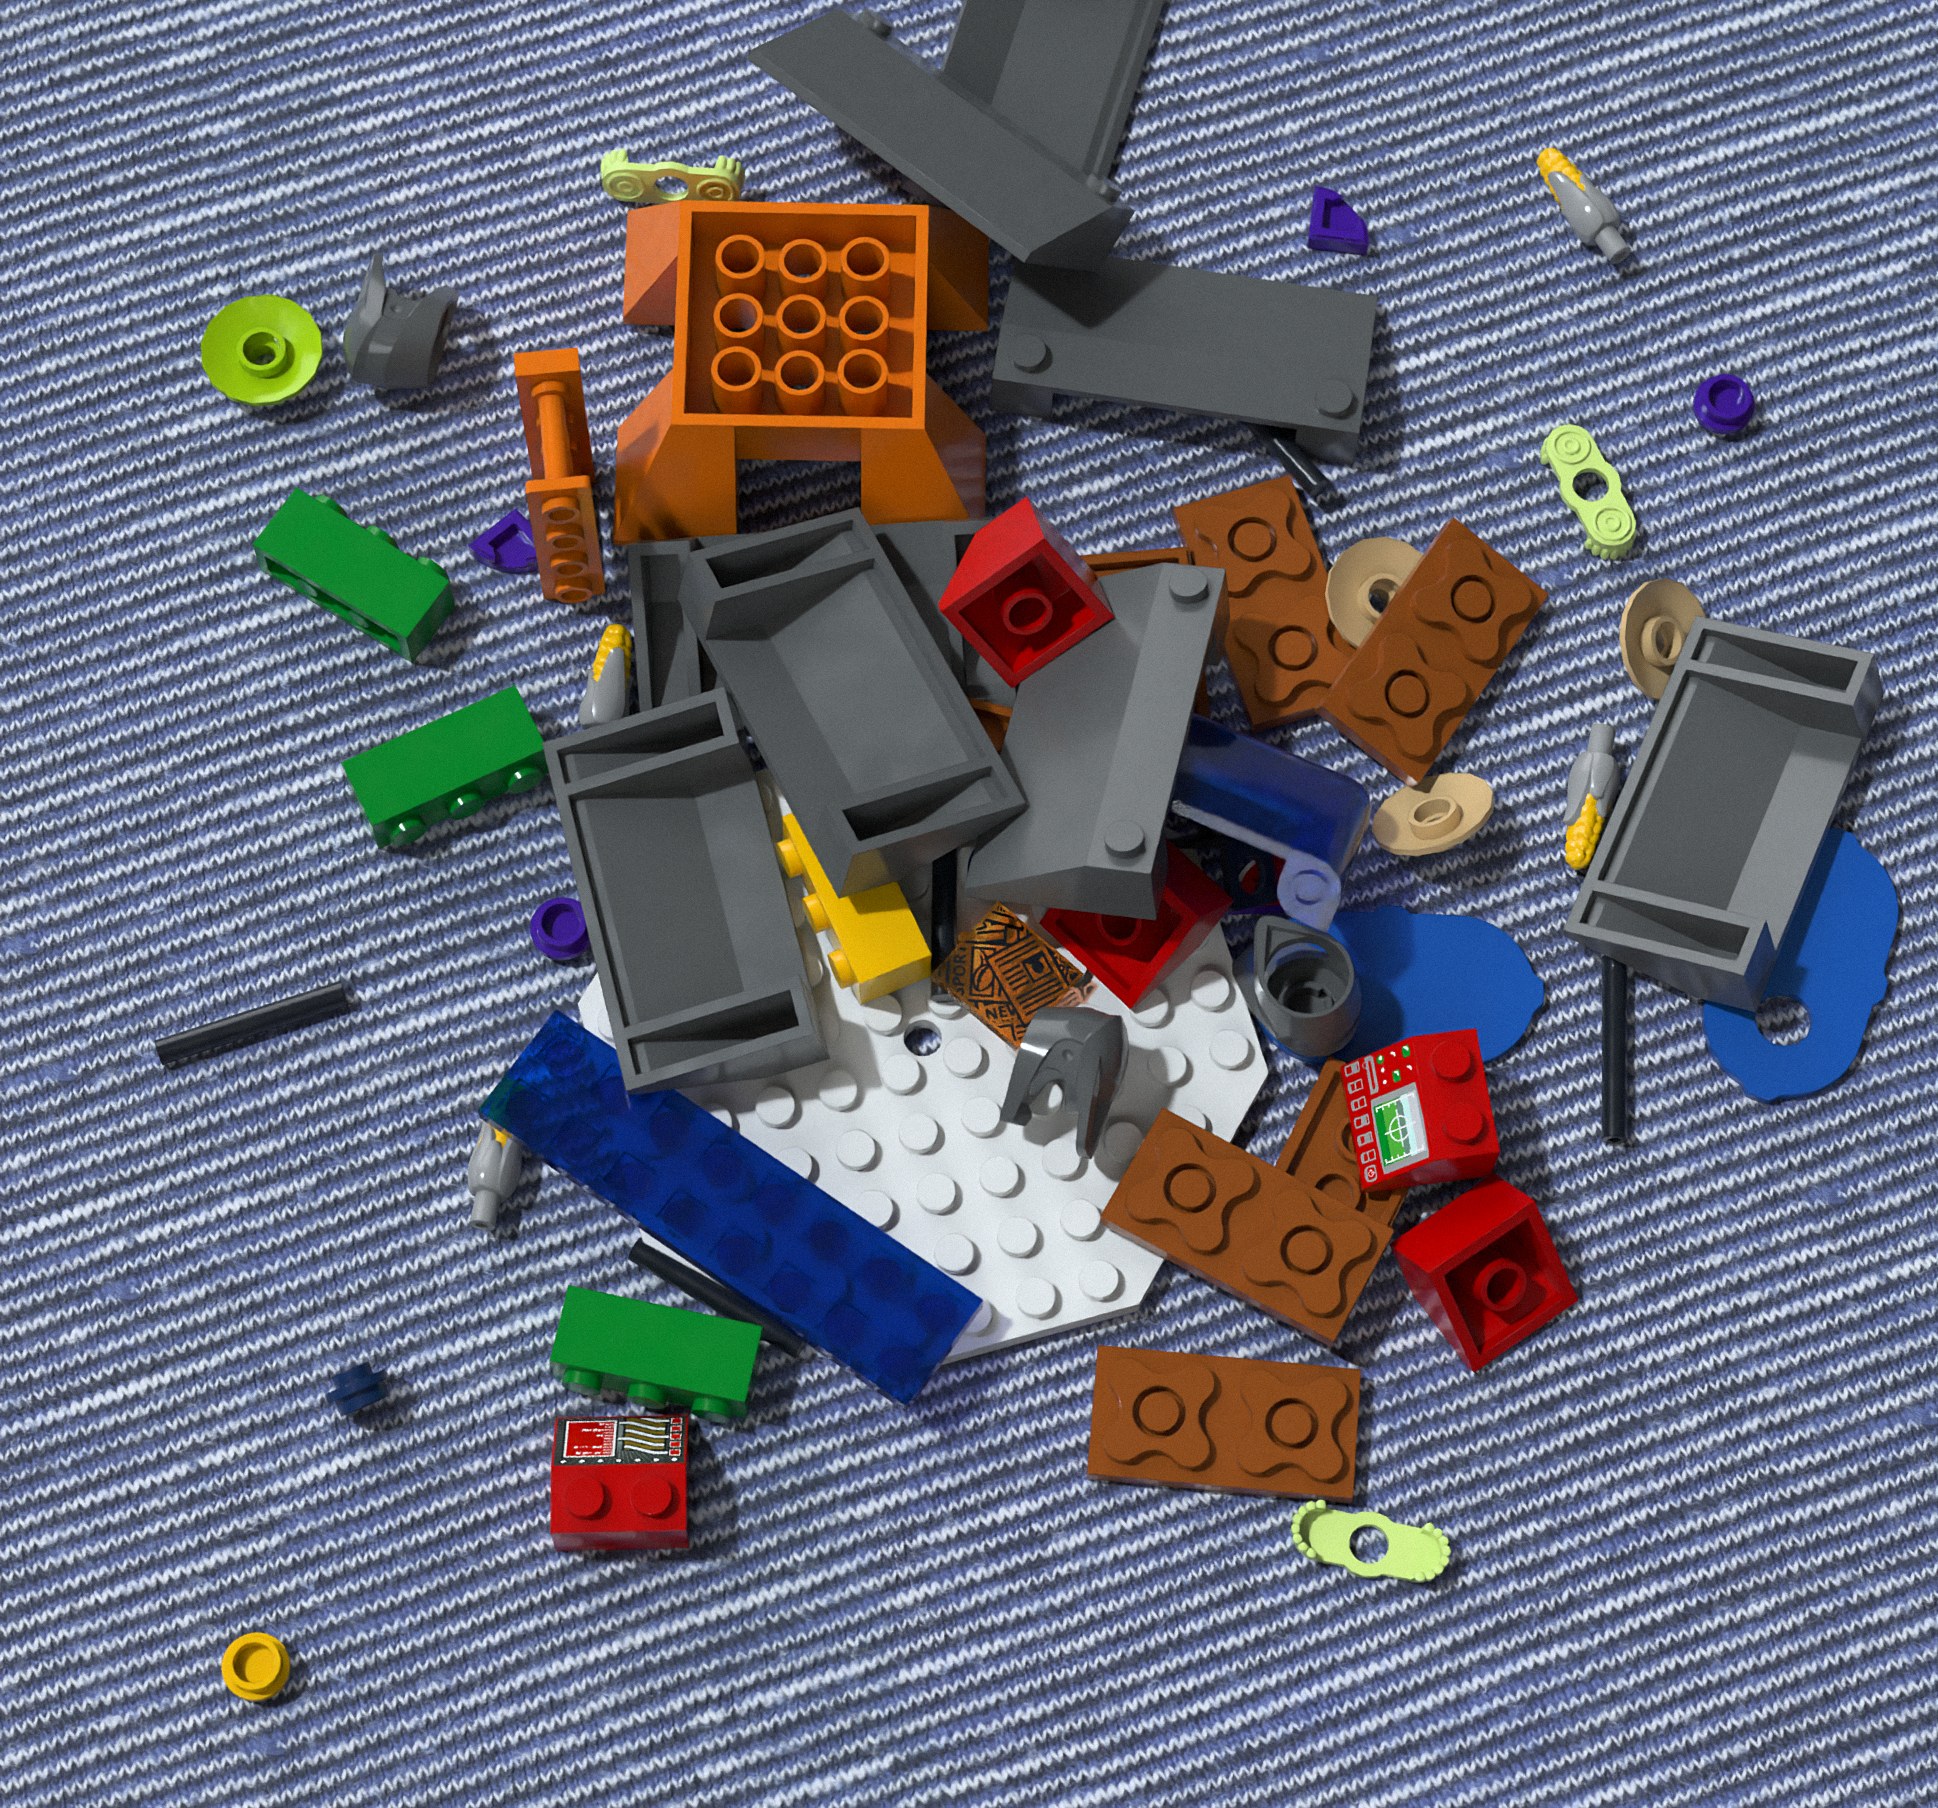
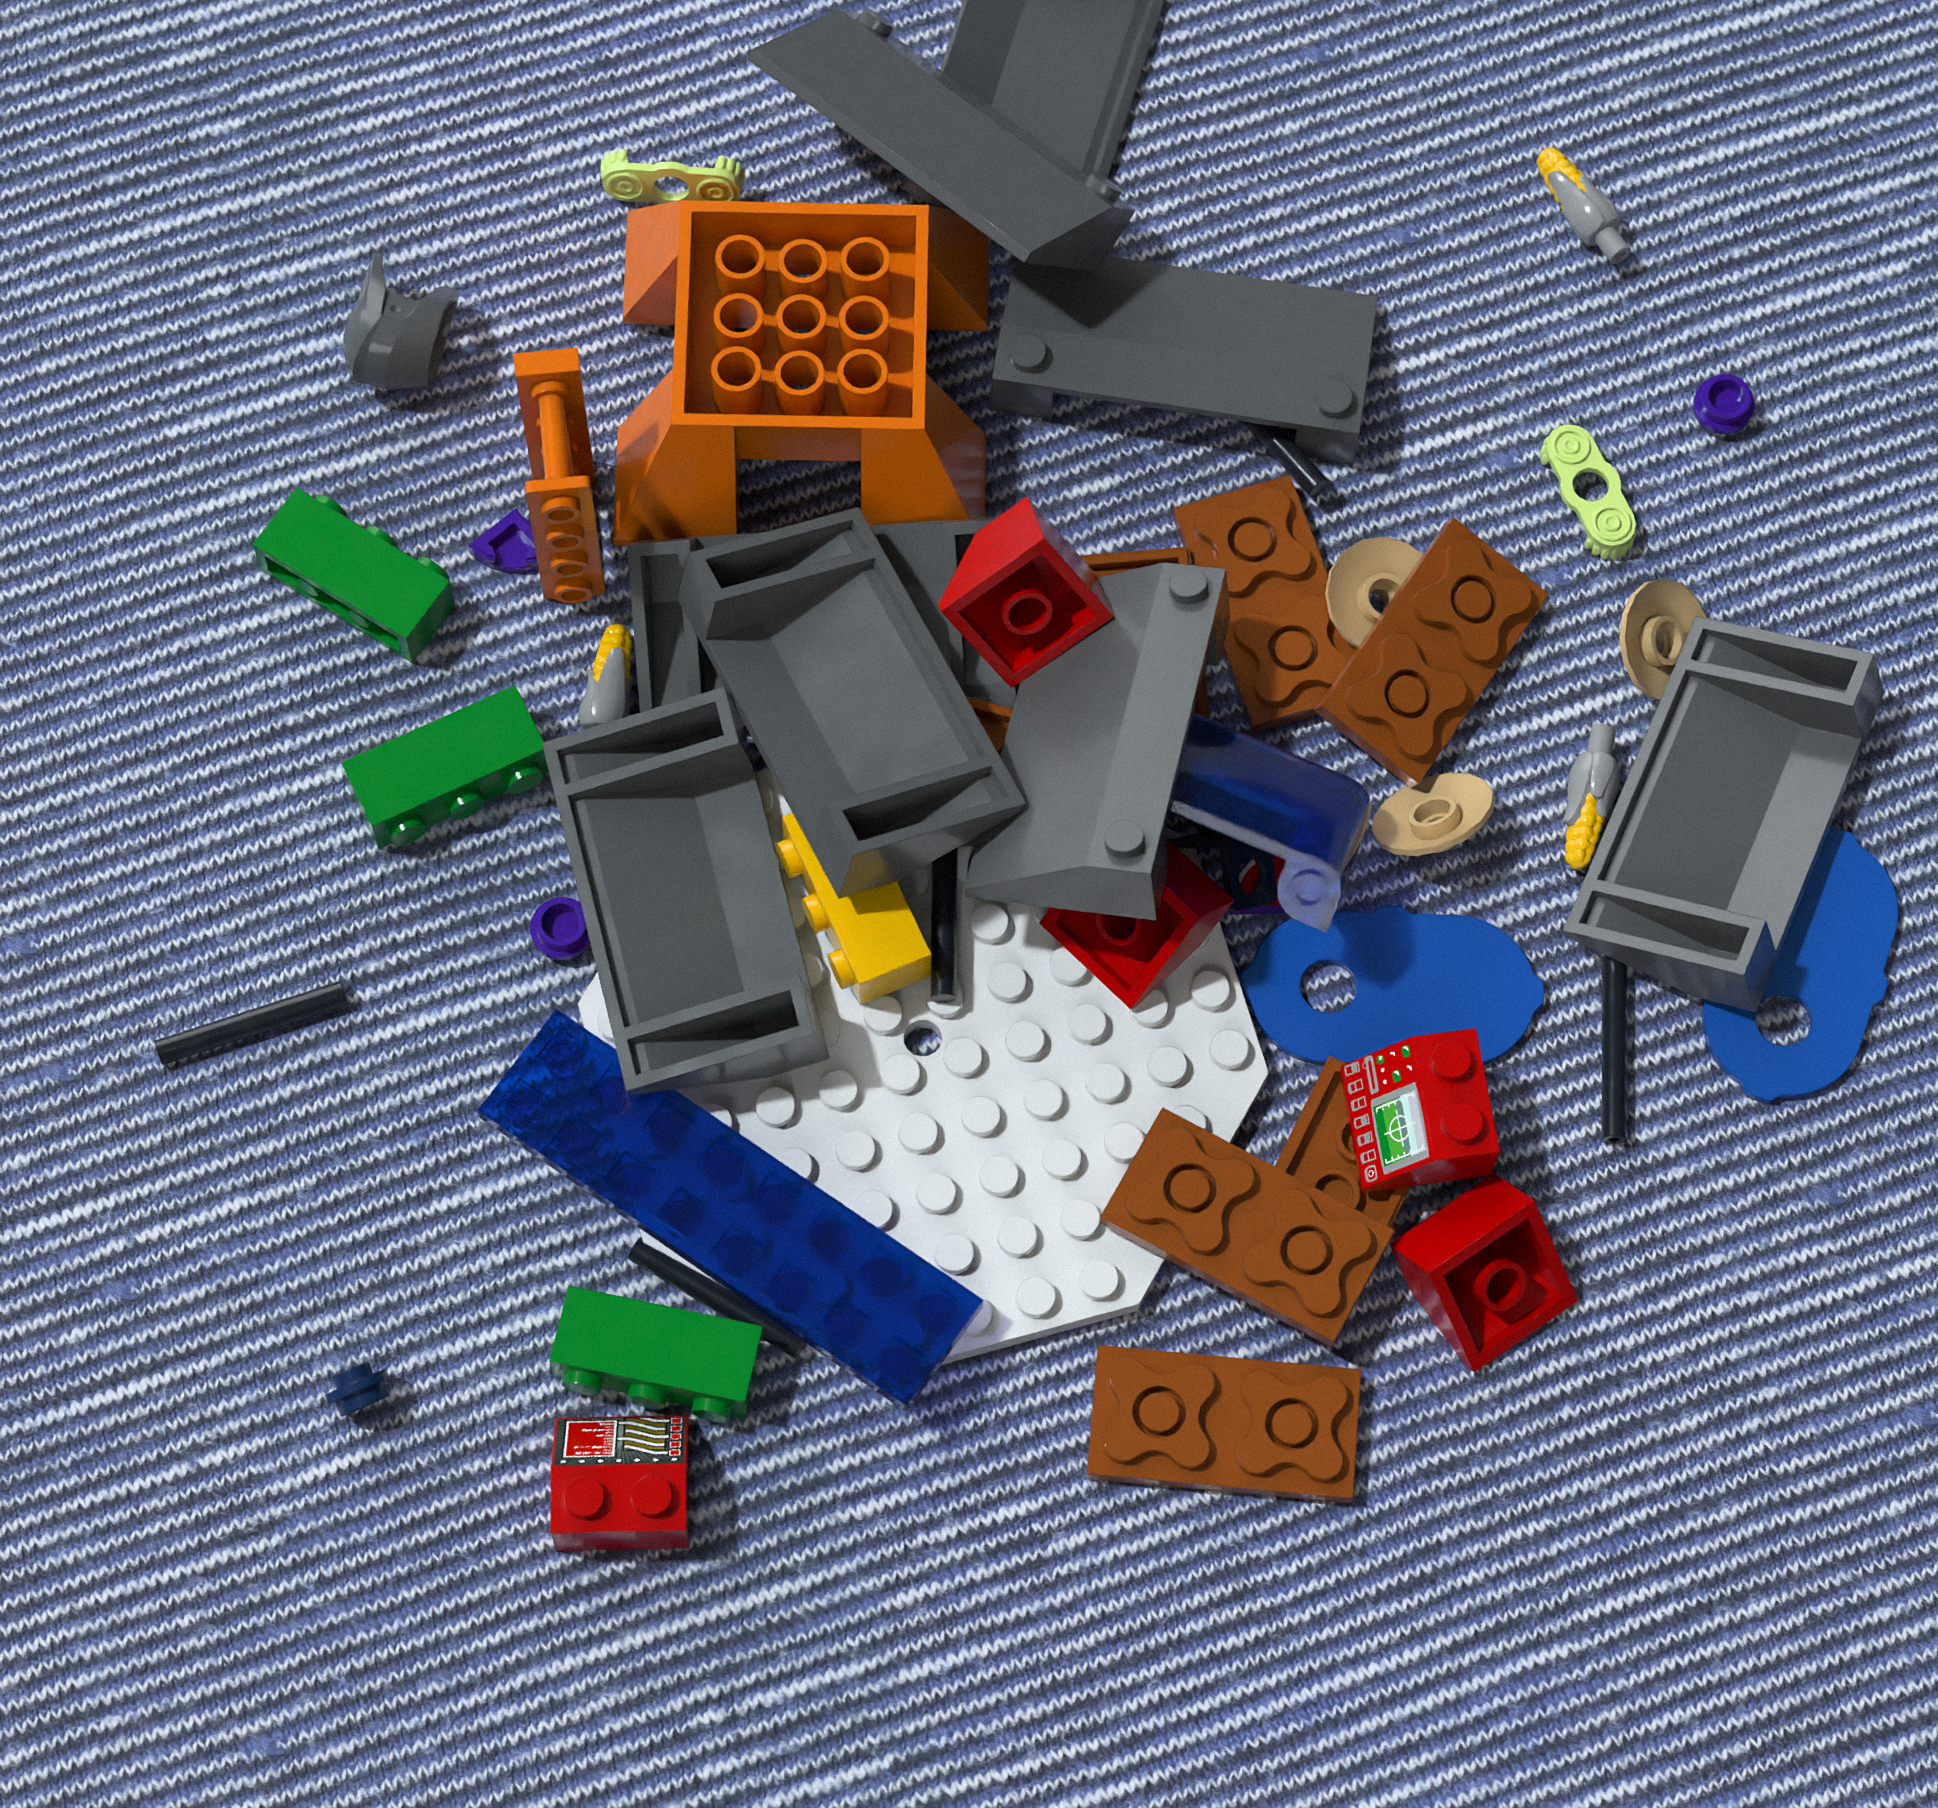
lime dish [201,294,323,407] -> none
yellow plate [222,1632,291,1702] -> none
light grey piece [467,1082,530,1231] -> none
clear orange piece [930,901,1084,1051] -> none
dark grey helmet [999,1007,1129,1159] -> none
dark grey helmet [1232,916,1362,1057] -> none
yellowish green piece [1290,1500,1451,1583] -> none
dark purple tile [1307,186,1369,255] -> none

